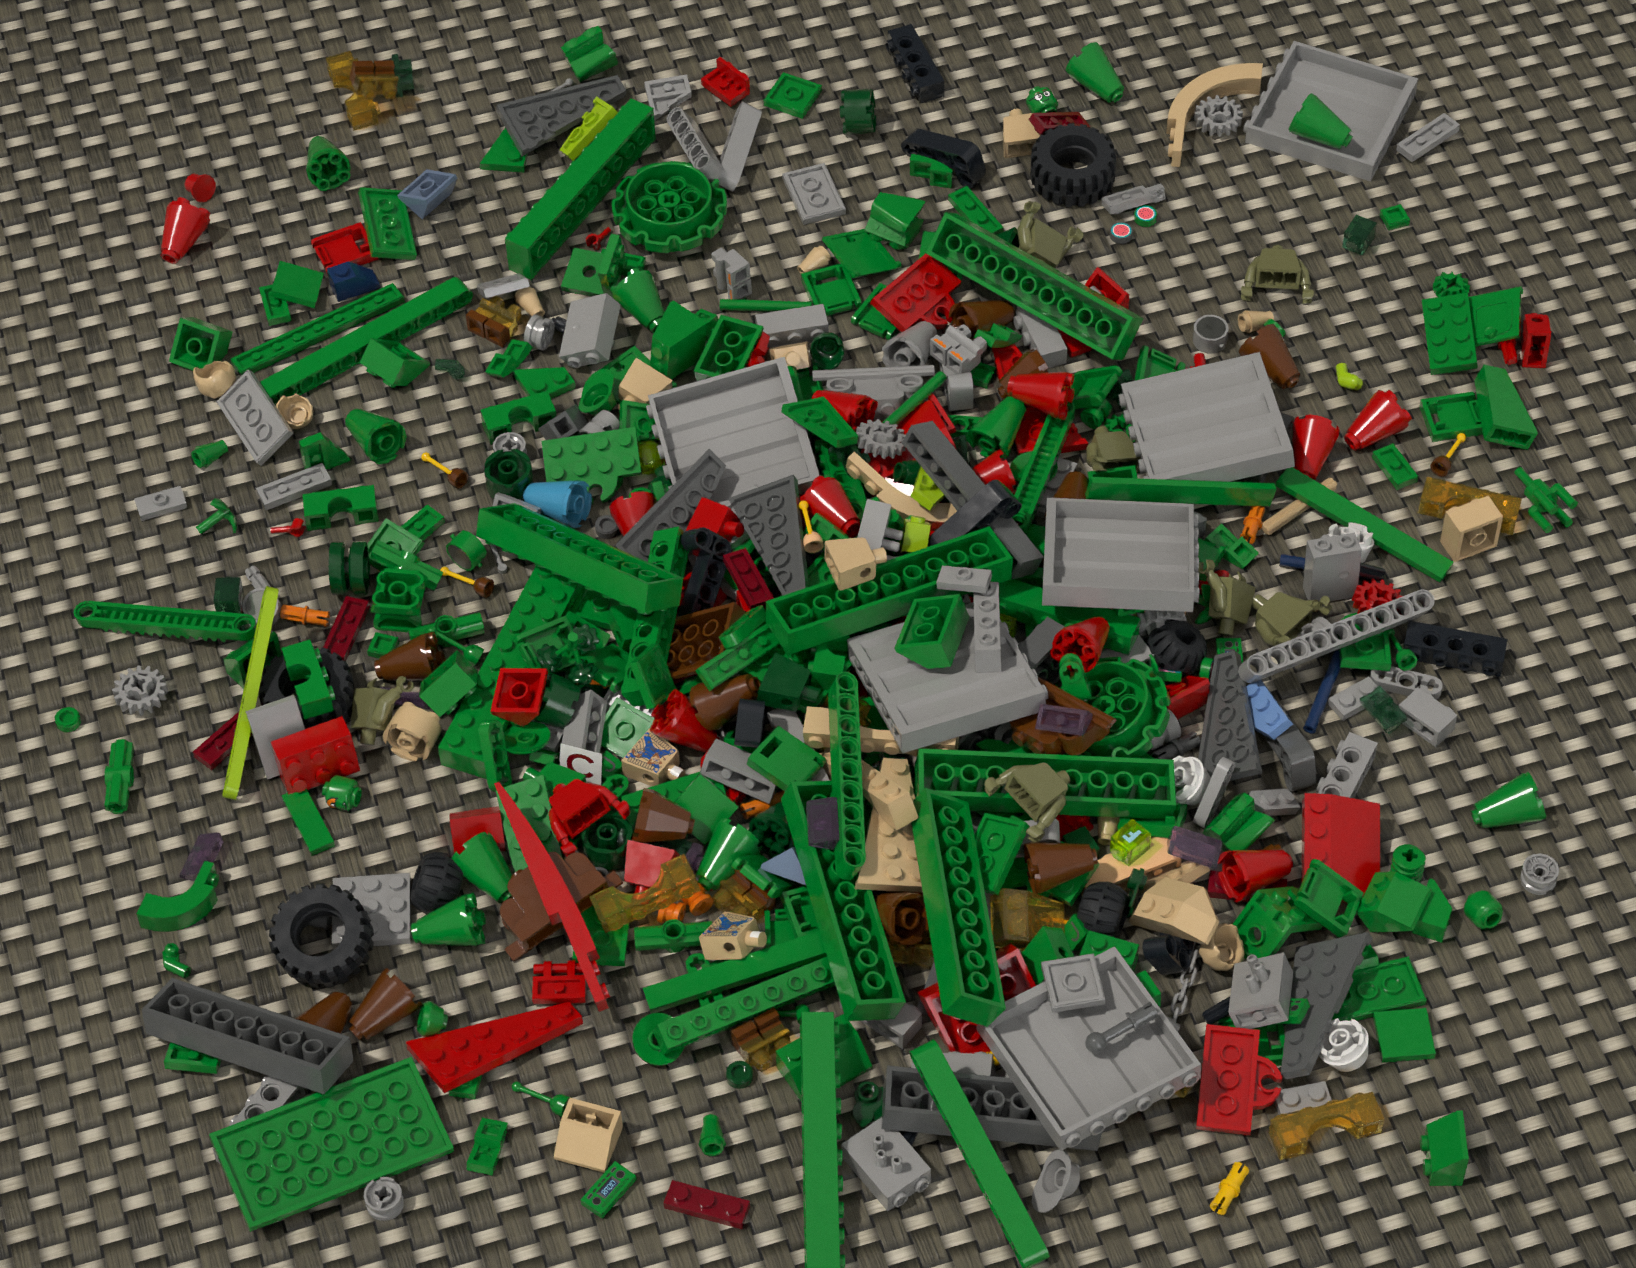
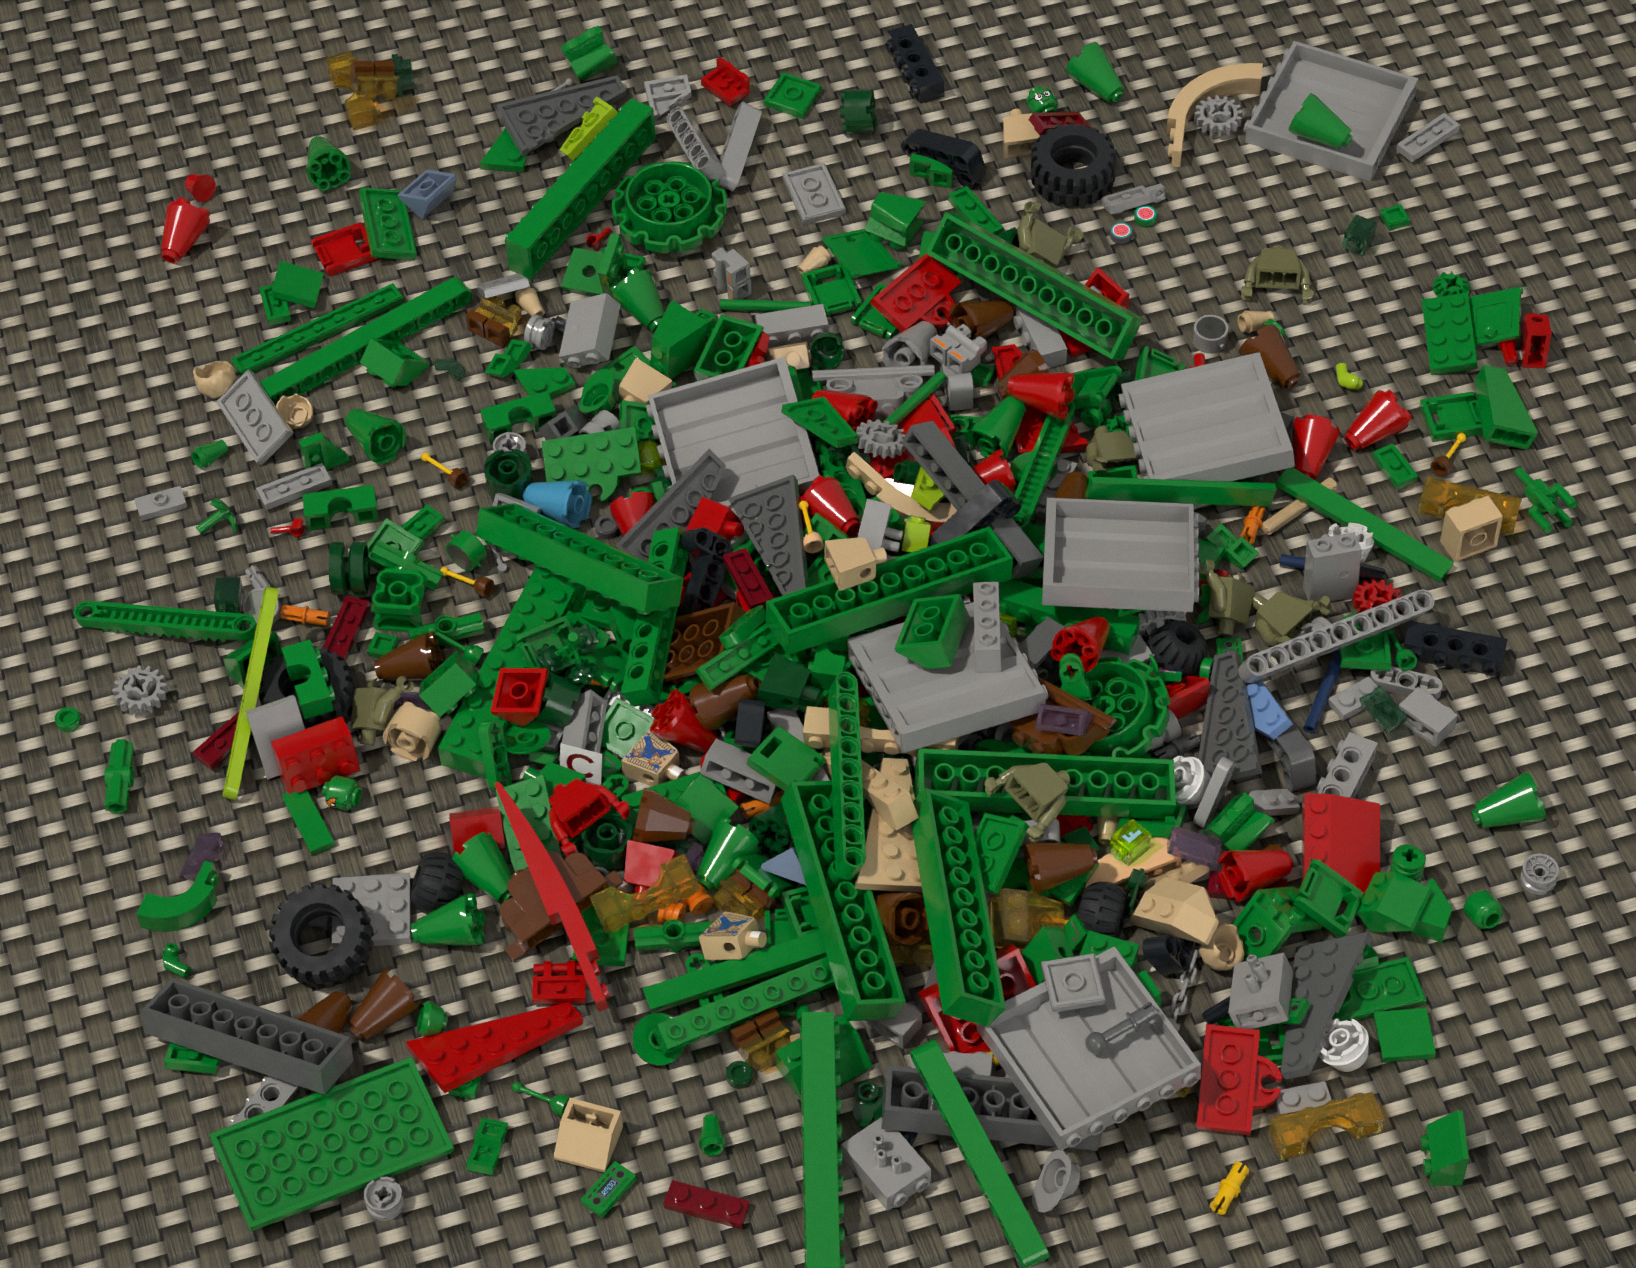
green slope [169,317,233,370] -> none
dark blue slope [327,261,381,302] -> none
green tile [630,643,675,709] -> none
clear purple slope [806,797,840,850] -> none
light grey plate [936,566,992,593] -> none
green slope [974,323,1023,348] -> none

